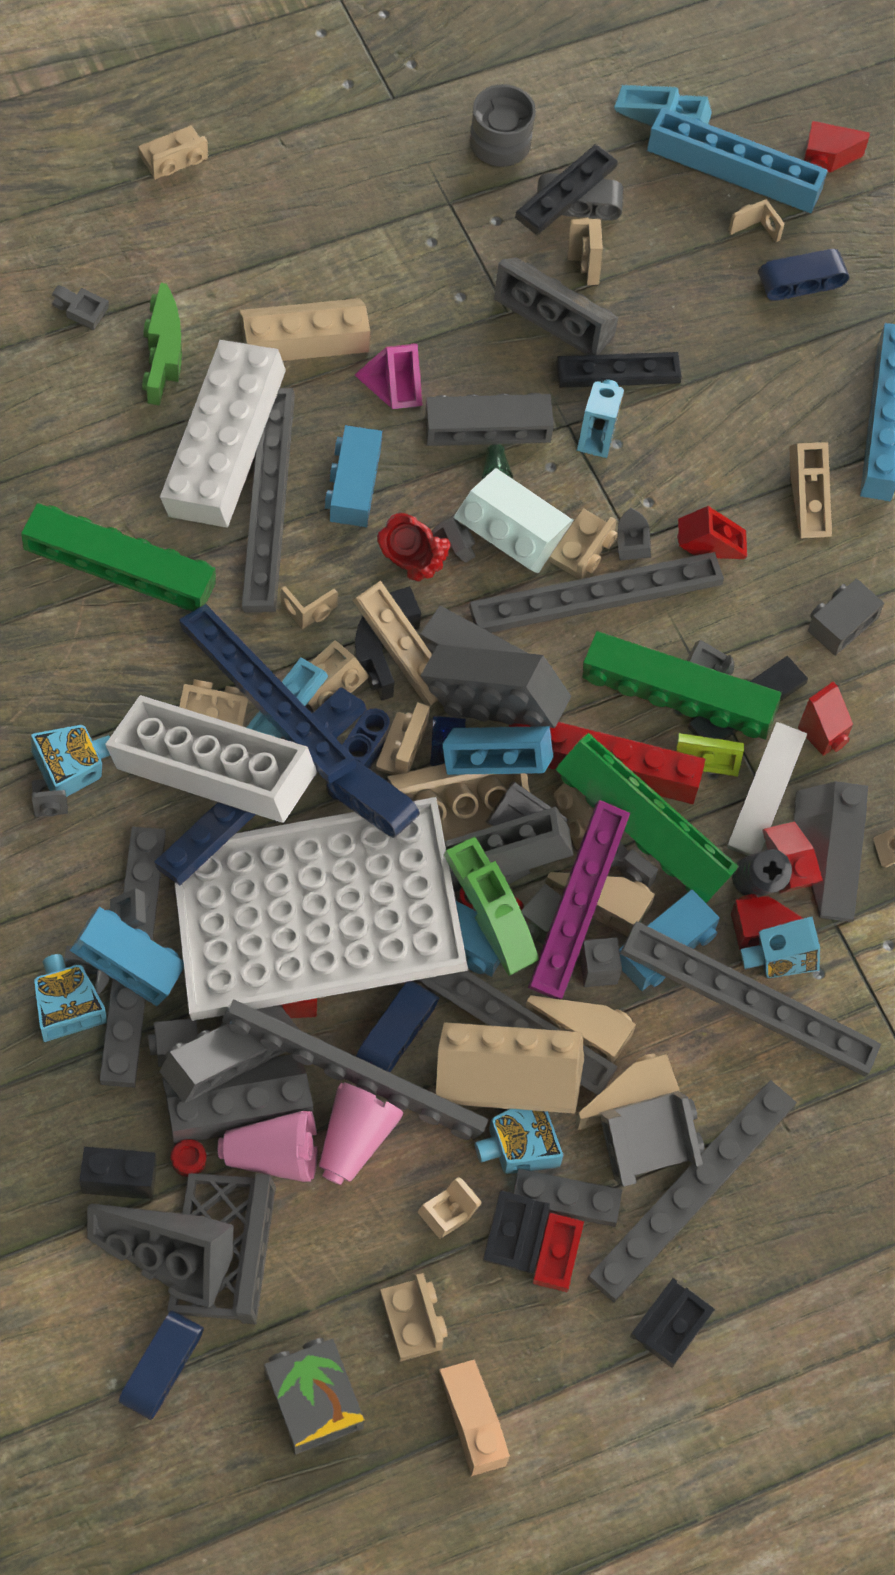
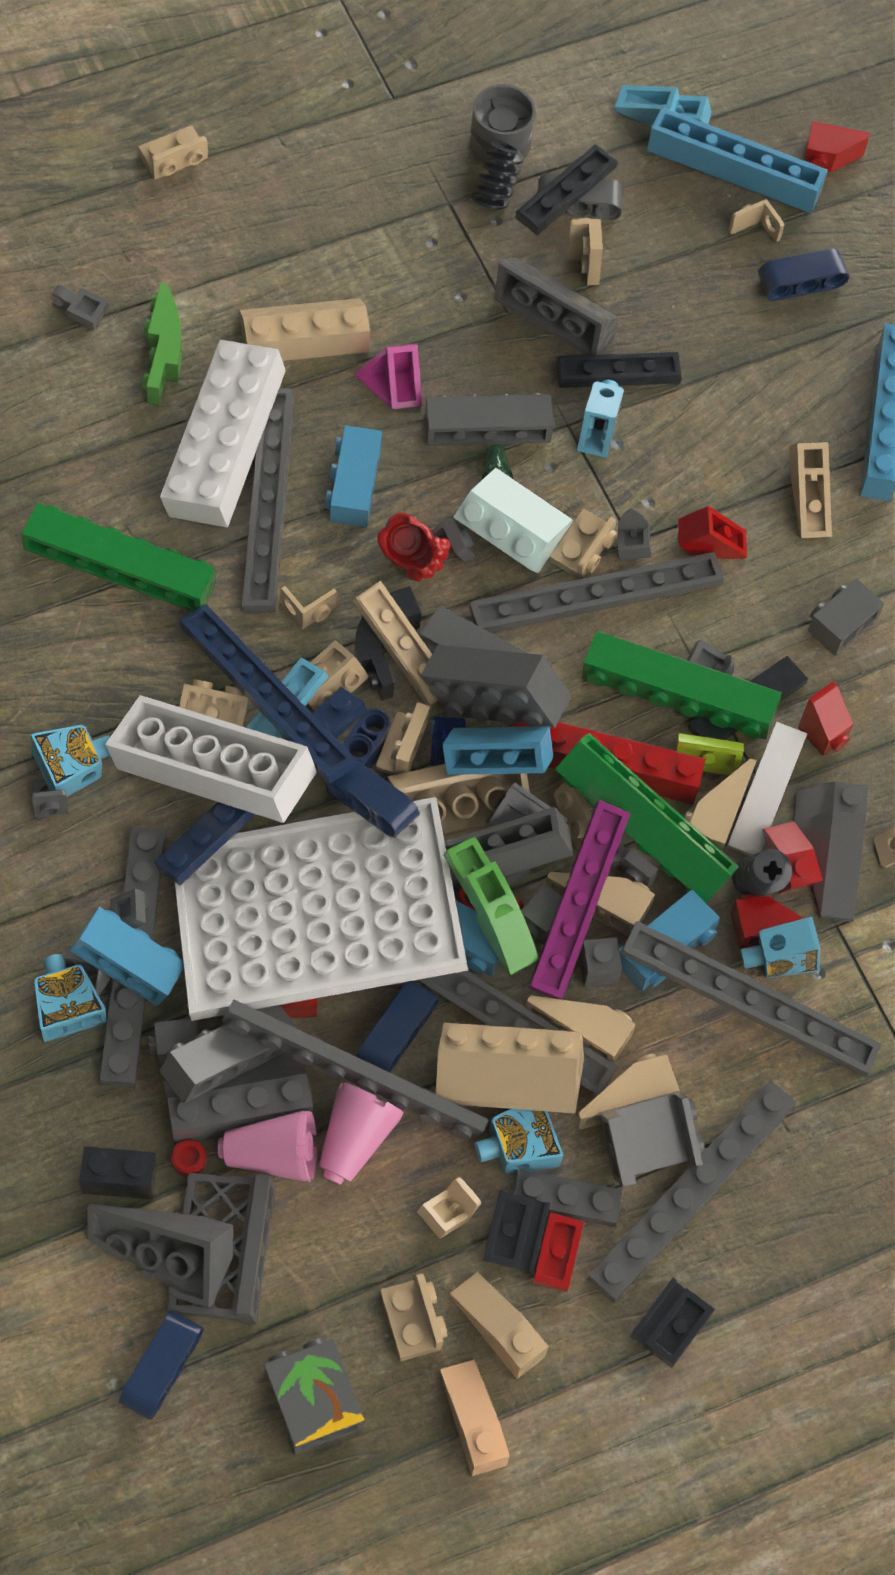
none -> tan slope [449,1272,549,1379]
none -> black piece [471,140,524,209]
none -> tan slope [685,758,757,851]

